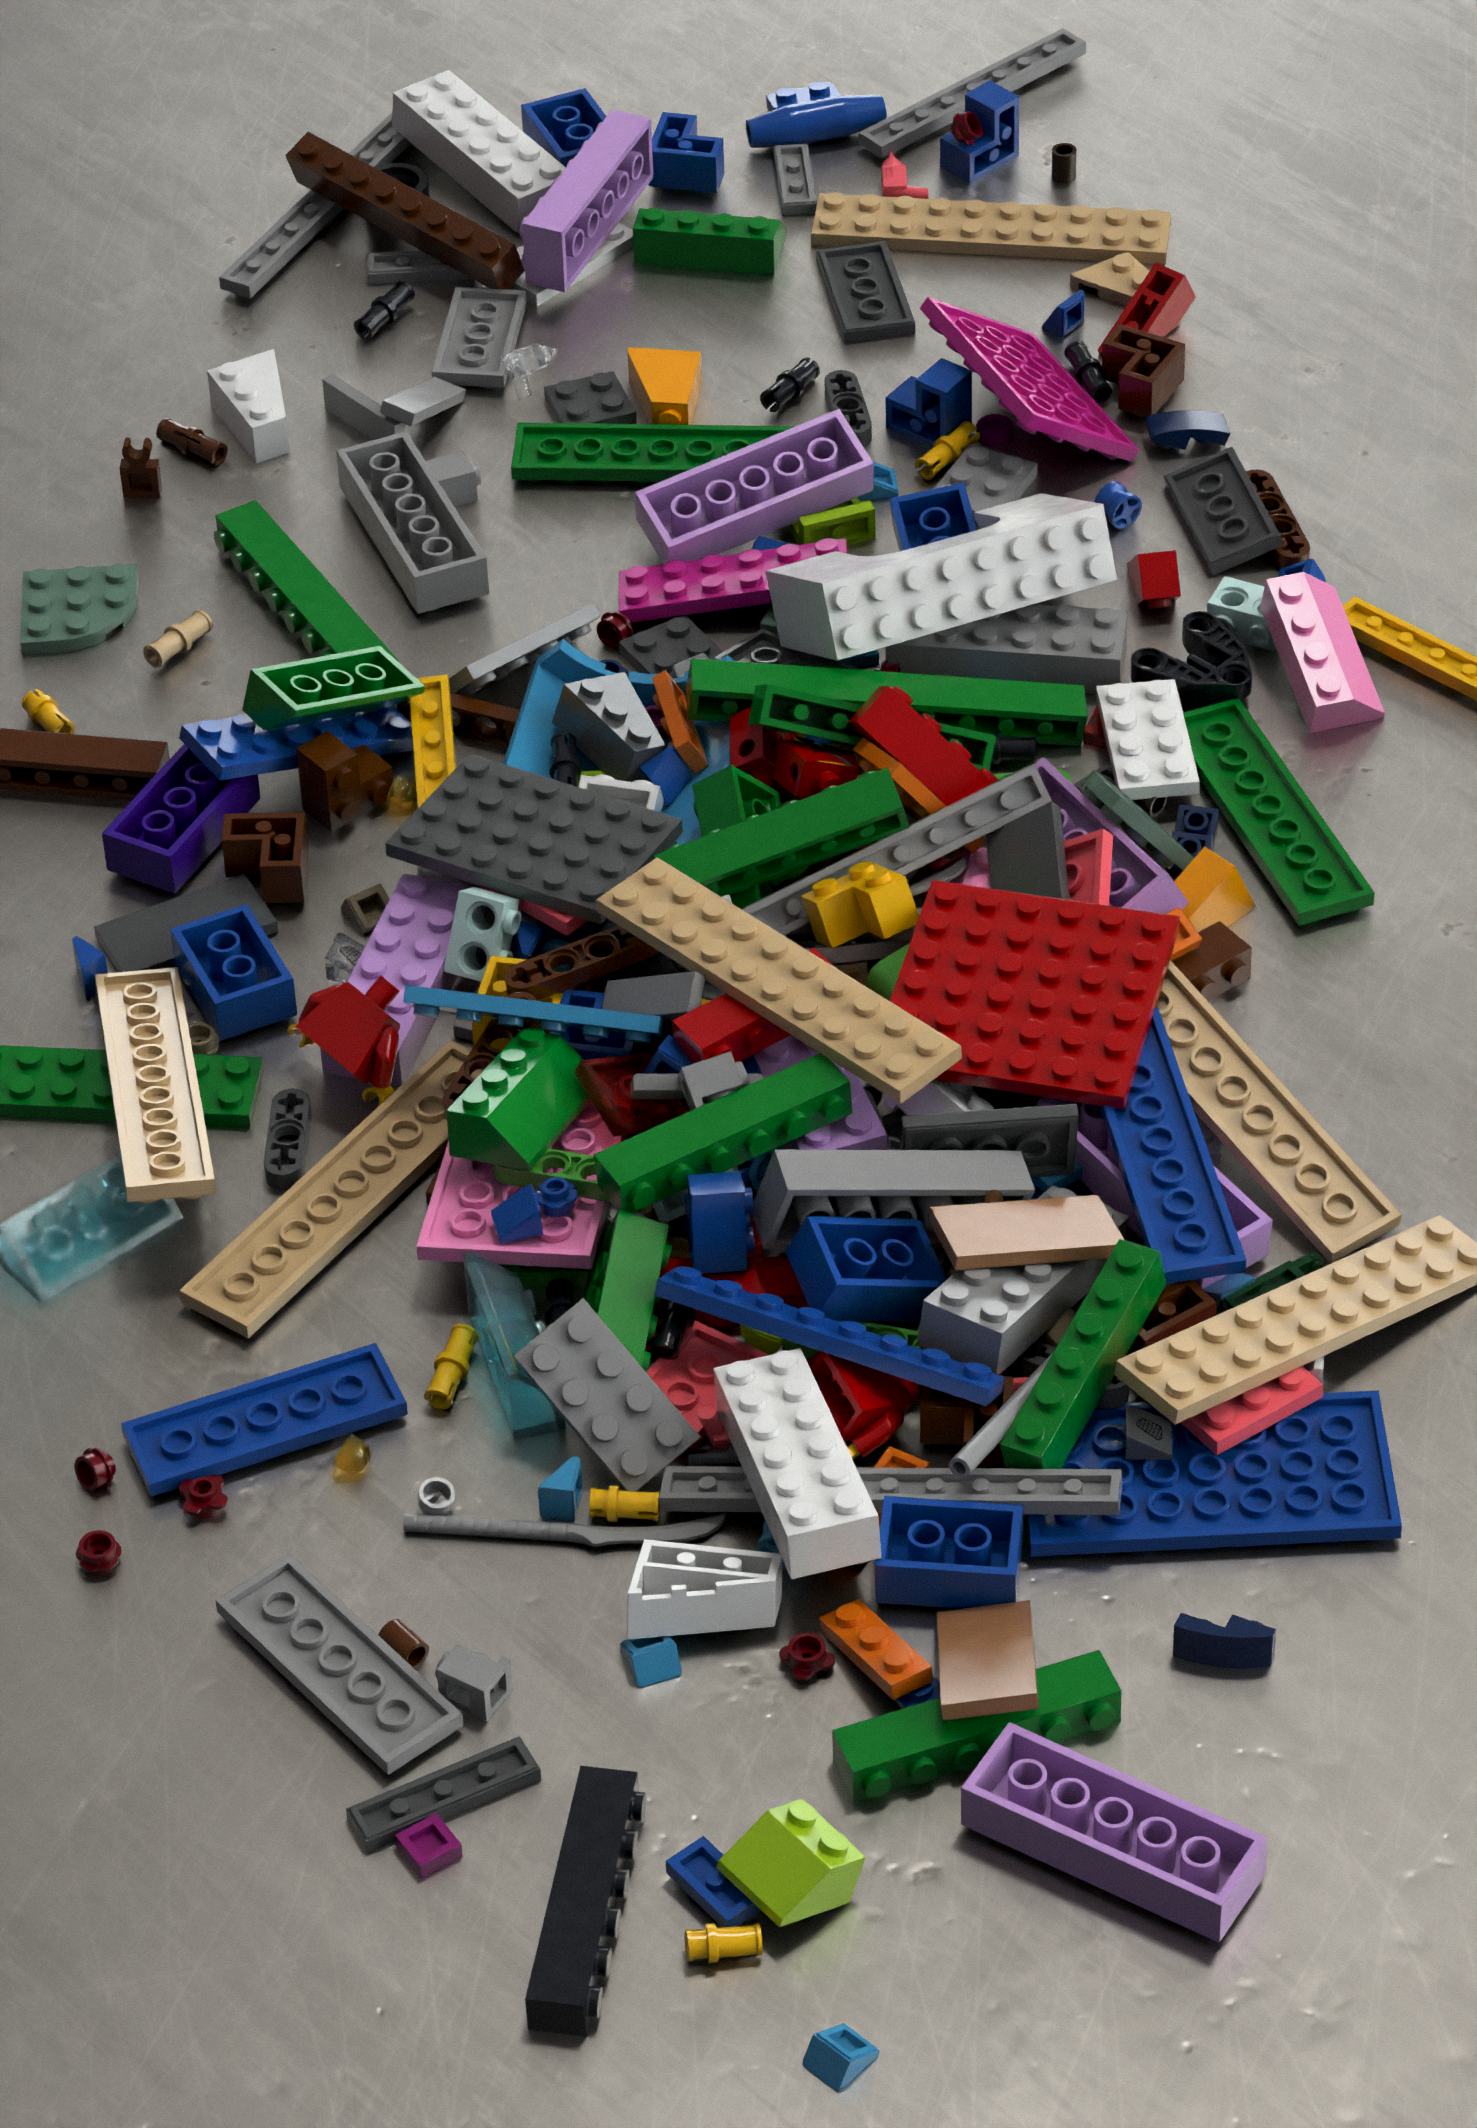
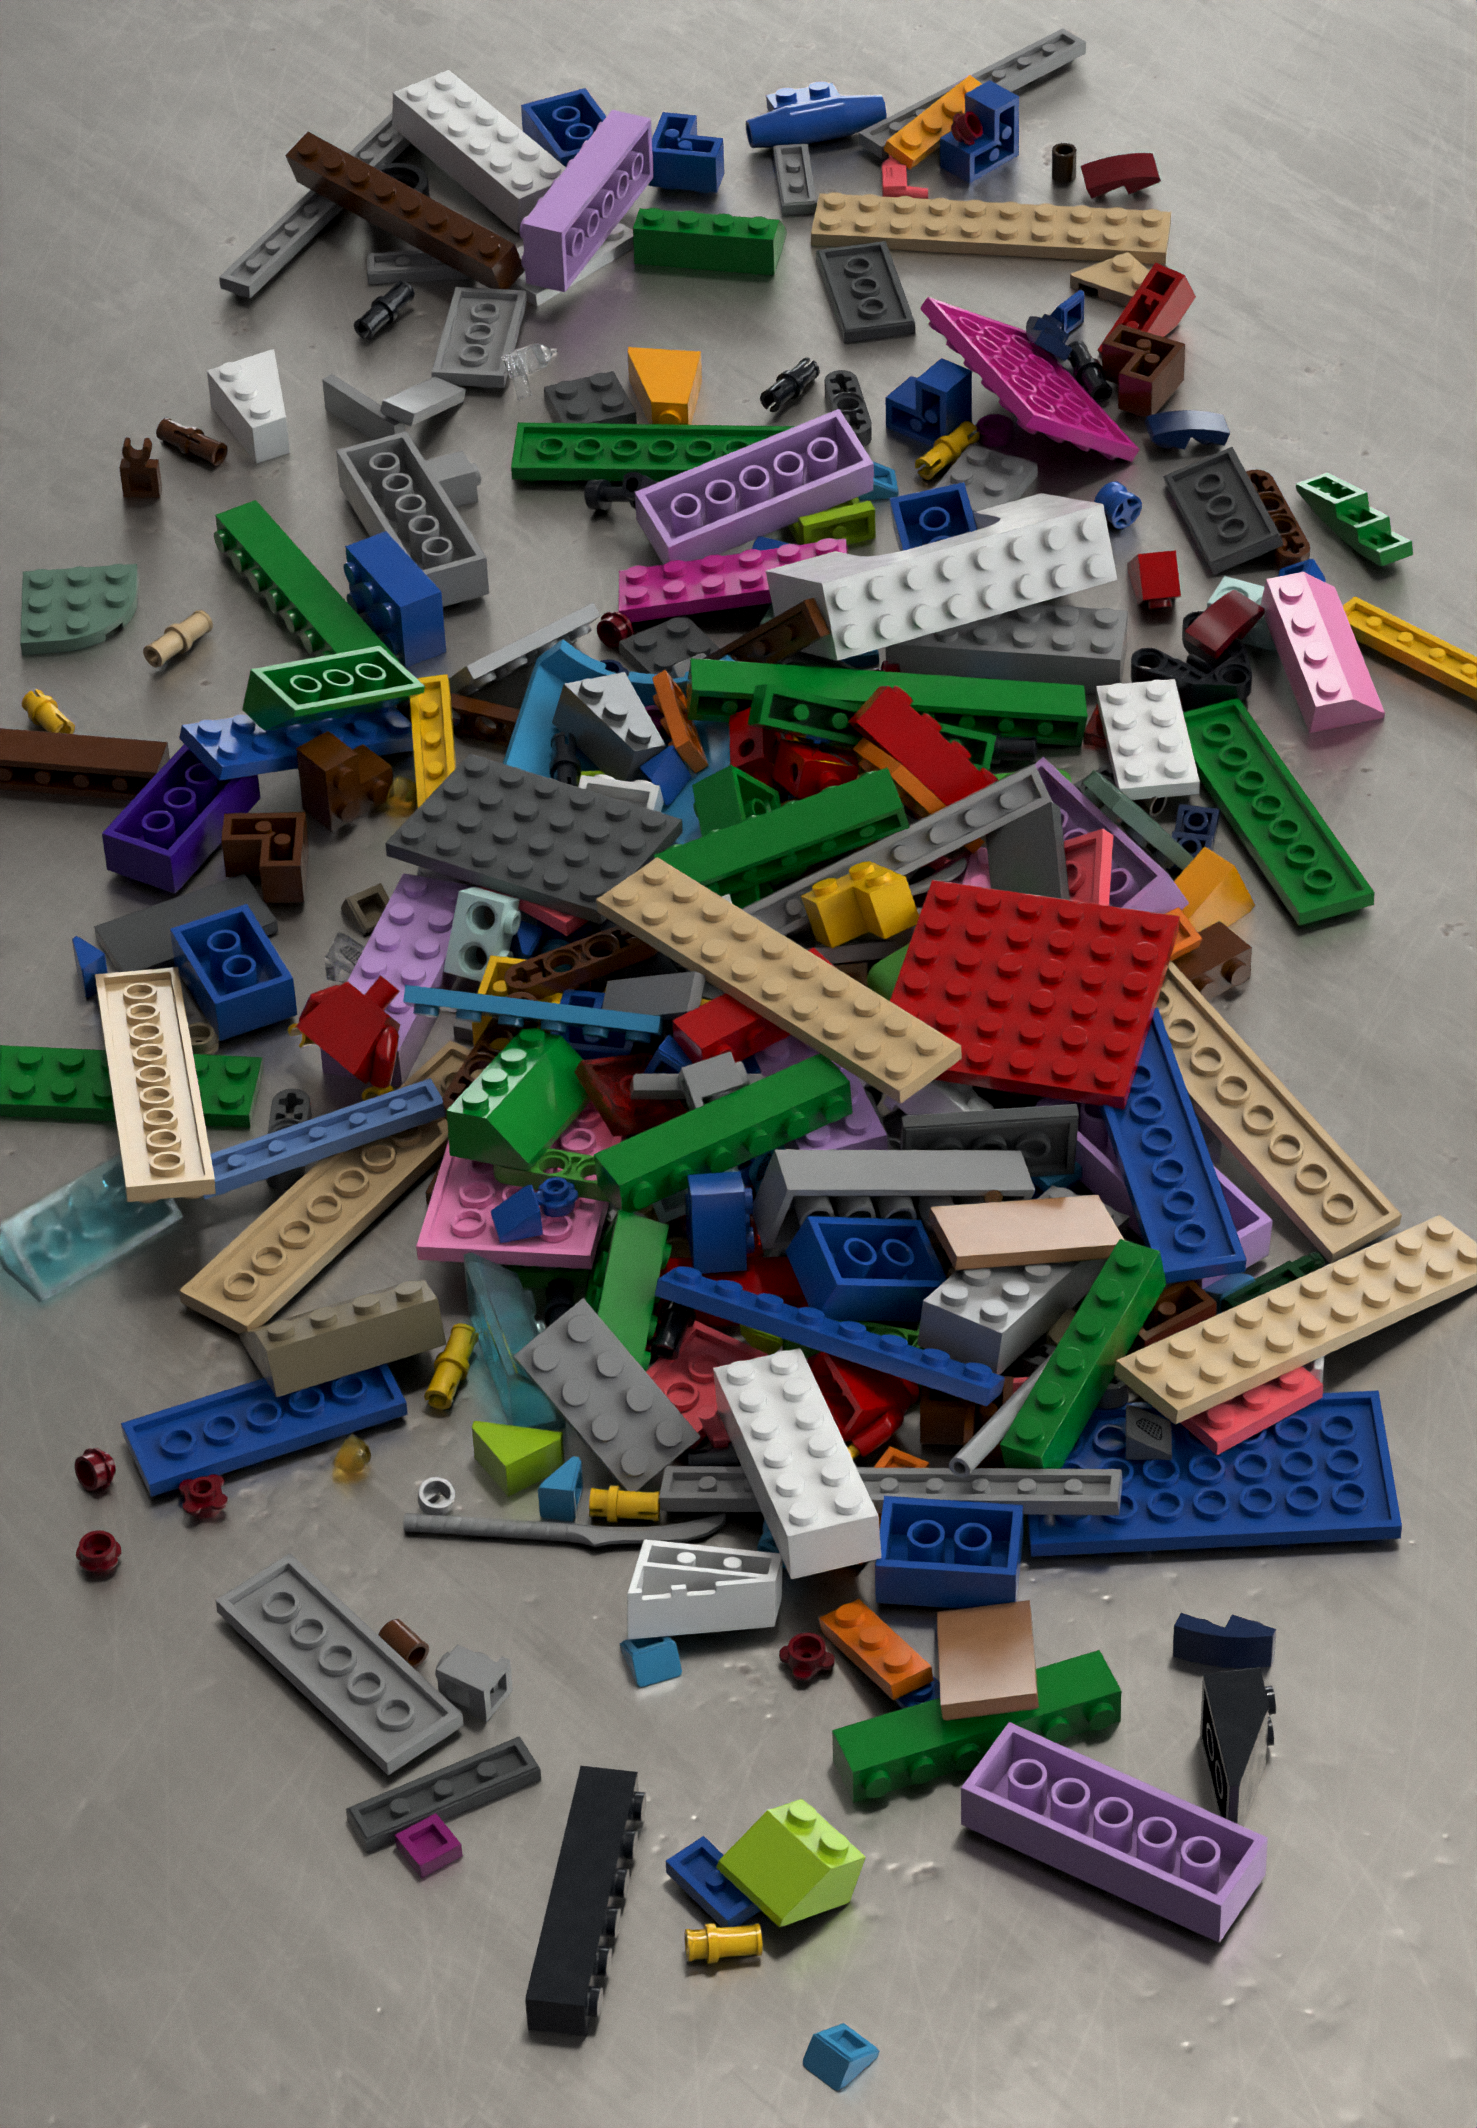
none -> medium blue plate [203,1078,445,1199]
none -> dark tan slope [239,1280,447,1397]
none -> blue brick [343,531,446,668]
none -> lime slope [472,1421,565,1497]
none -> black bar [584,472,657,510]
none -> reddish brown plate [703,598,830,664]
none -> light orange plate [883,75,982,170]
none -> dark blue slope [1026,314,1072,361]
none -> dark red slope [1080,153,1161,199]
none -> dark red slope [1185,589,1266,659]
none -> black slope [1200,1667,1276,1827]
none -> green slope [1296,472,1413,567]

